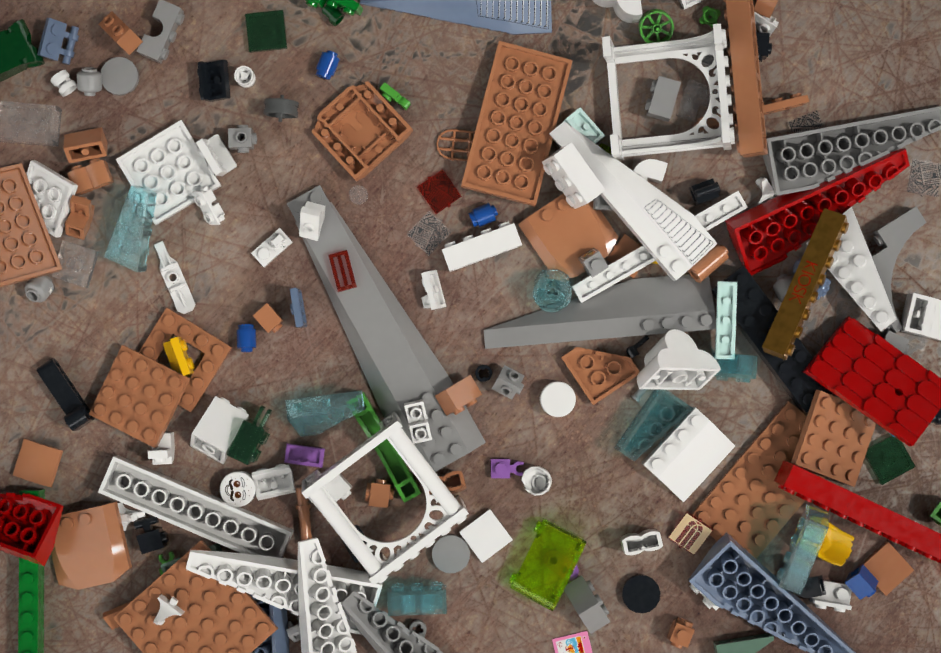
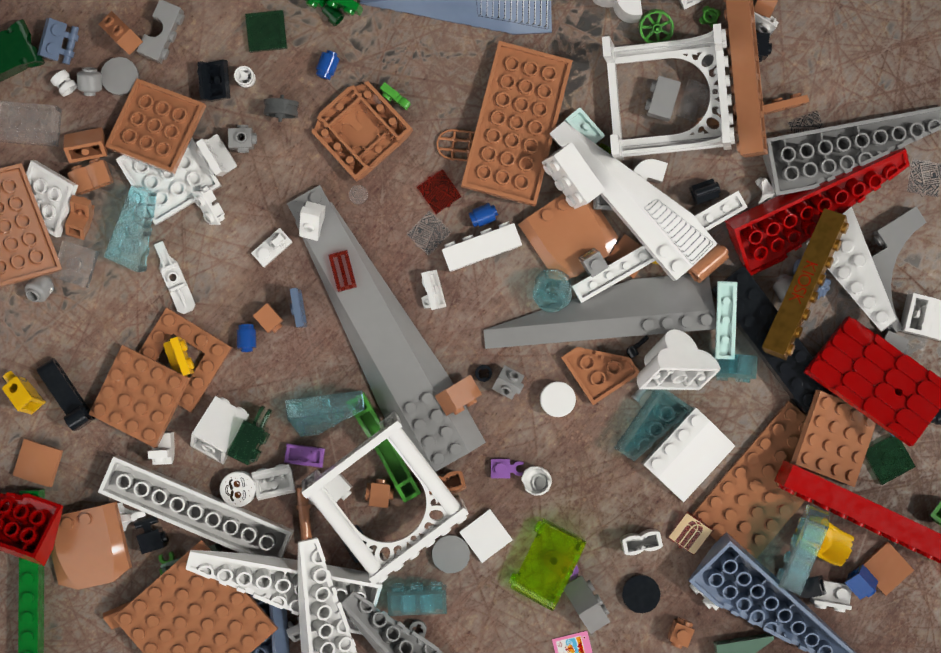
white piece [153,594,185,625] -> none
white slope [404,399,432,444] -> none
none -> yellow torso [2,371,46,414]
none -> nougat plate [105,78,206,175]

